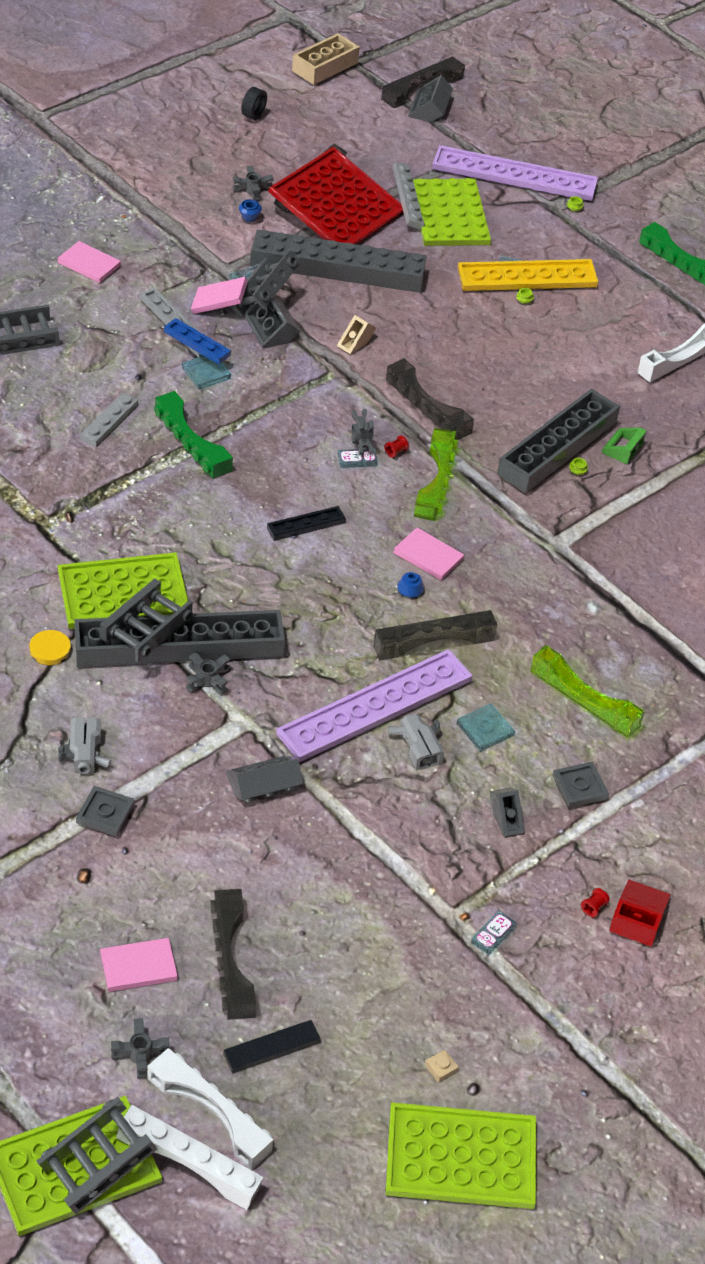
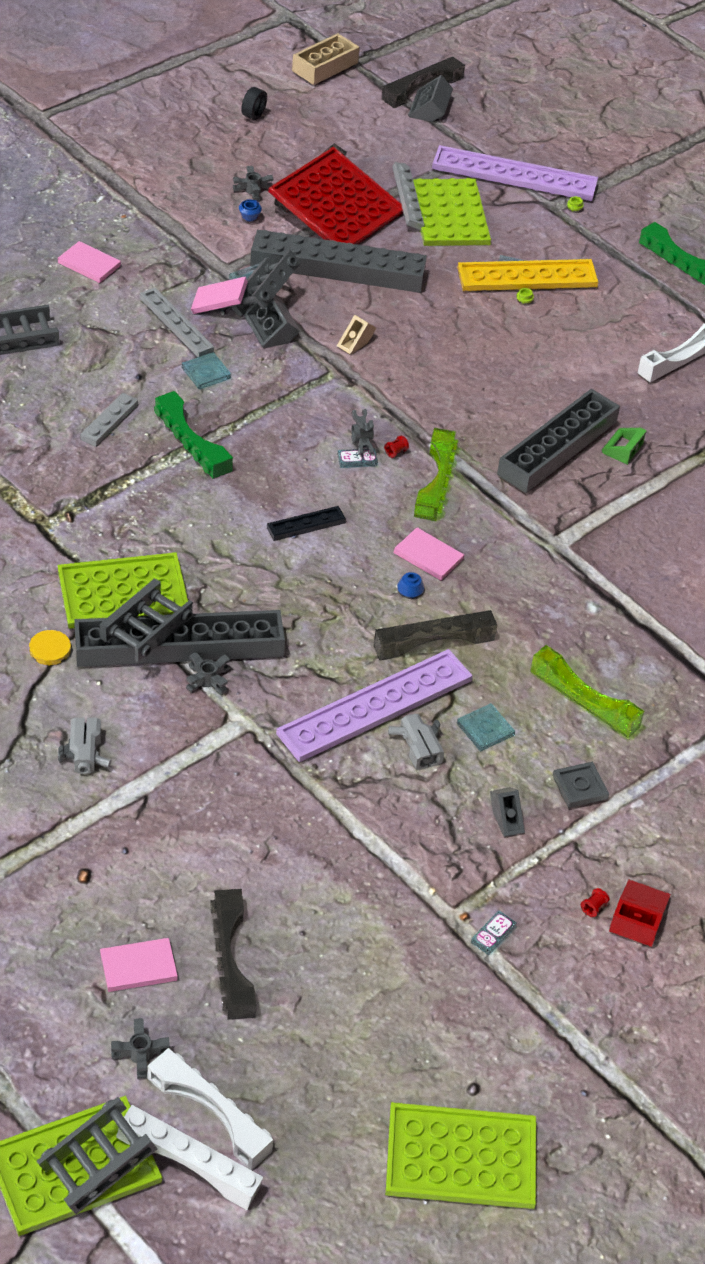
dark grey plate [76,786,134,837] -> none
blue plate [164,318,231,365] -> none
black tile [223,1020,321,1074] -> none
dark grey slope [226,755,304,802] -> none
clear smoke arch [386,358,474,441] -> none
tan plate [425,1050,459,1083] -> none
lime plate [569,458,588,475] -> none

